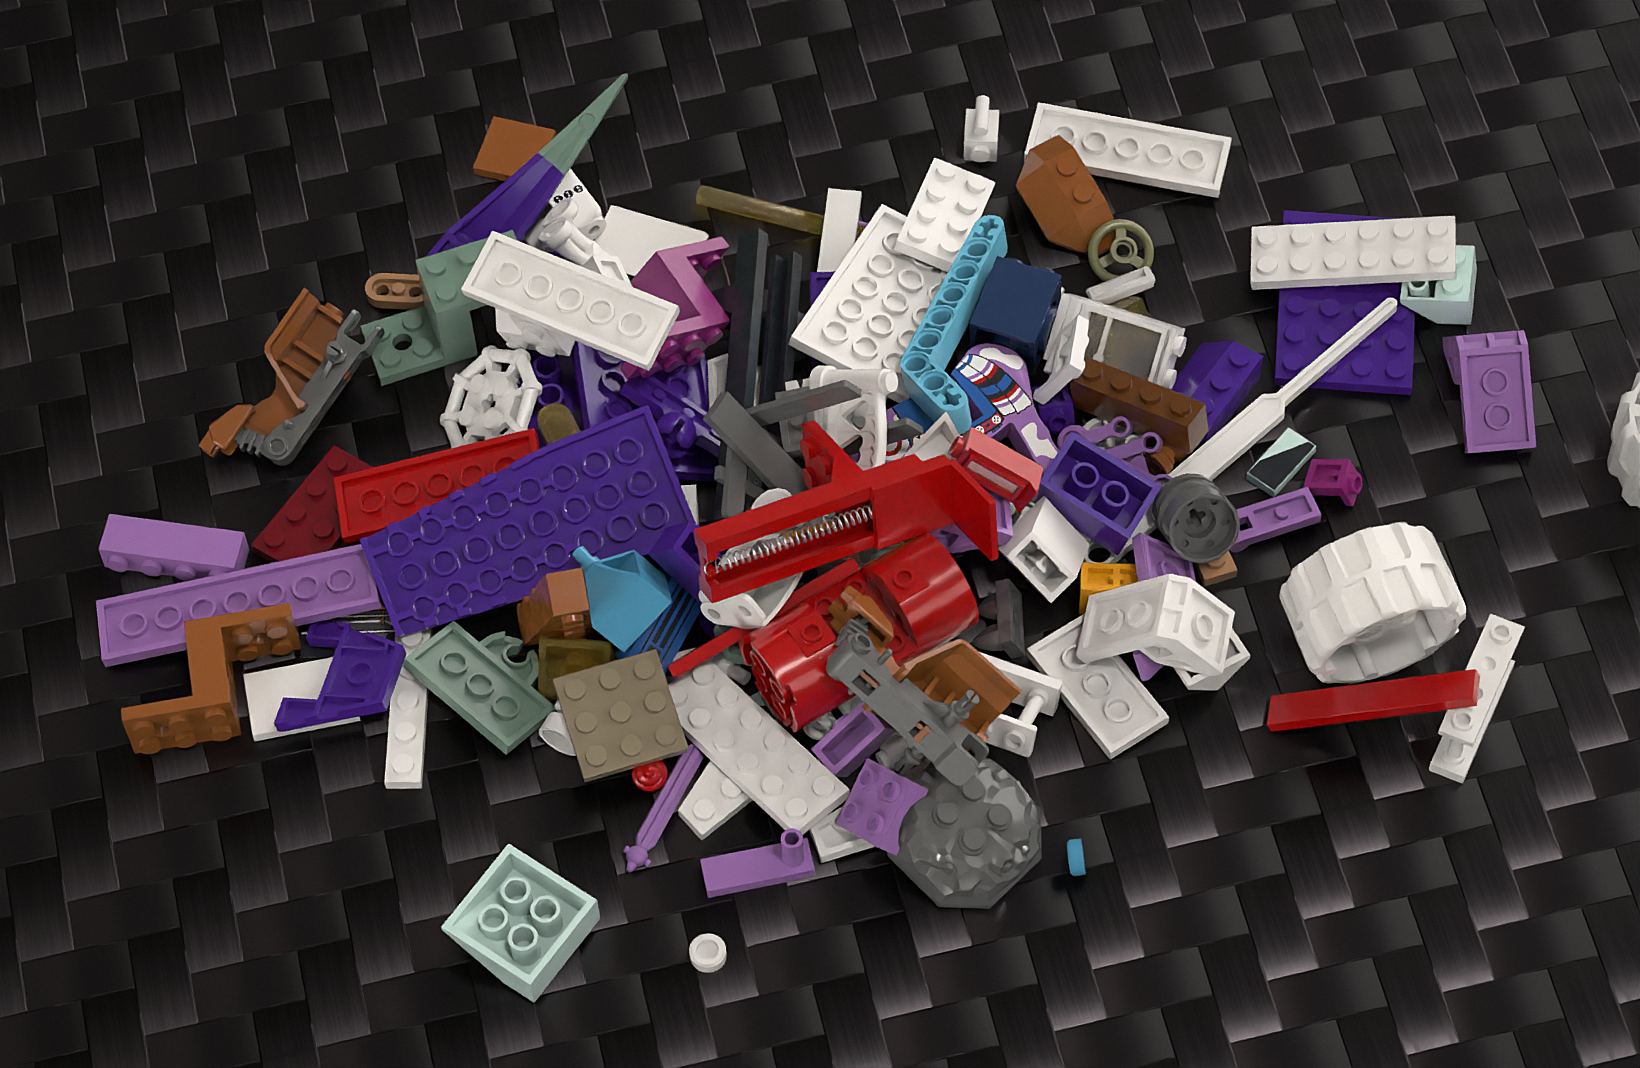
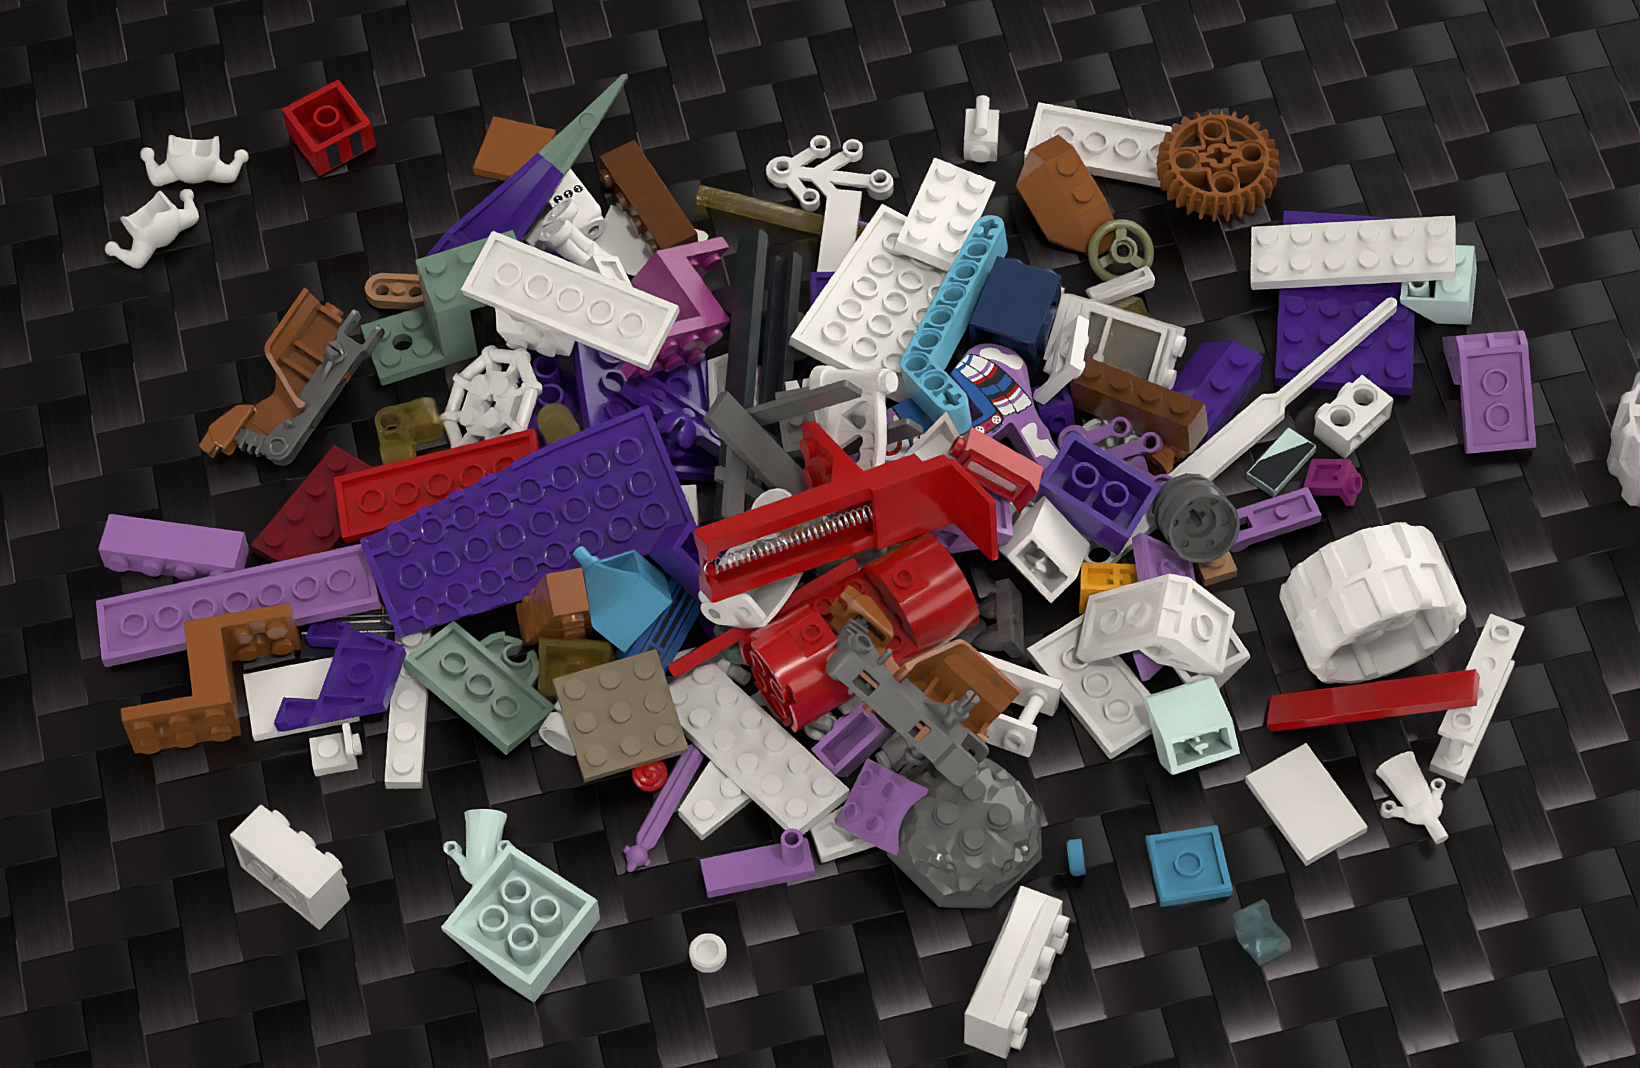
none -> white piece [105,189,199,268]
none -> white piece [141,135,249,186]
none -> white brick [230,805,350,930]
none -> red brick [282,79,376,176]
none -> white bracket [309,722,362,776]
none -> clear yellow piece [375,397,444,465]
none -> light aqua piece [443,809,514,888]
none -> reddish brown brick [598,140,698,257]
none -> white plant [766,135,893,211]
none -> white piece [964,886,1070,1059]
none -> light aqua slope [1144,676,1240,775]
none -> dark azure tile [1145,825,1233,907]
none -> dark orange gear [1156,109,1280,222]
none -> clear light blue bracket [1233,900,1292,966]
none -> white tile [1245,743,1368,866]
none -> white brick [1314,375,1393,459]
none -> white piece [1376,751,1449,844]

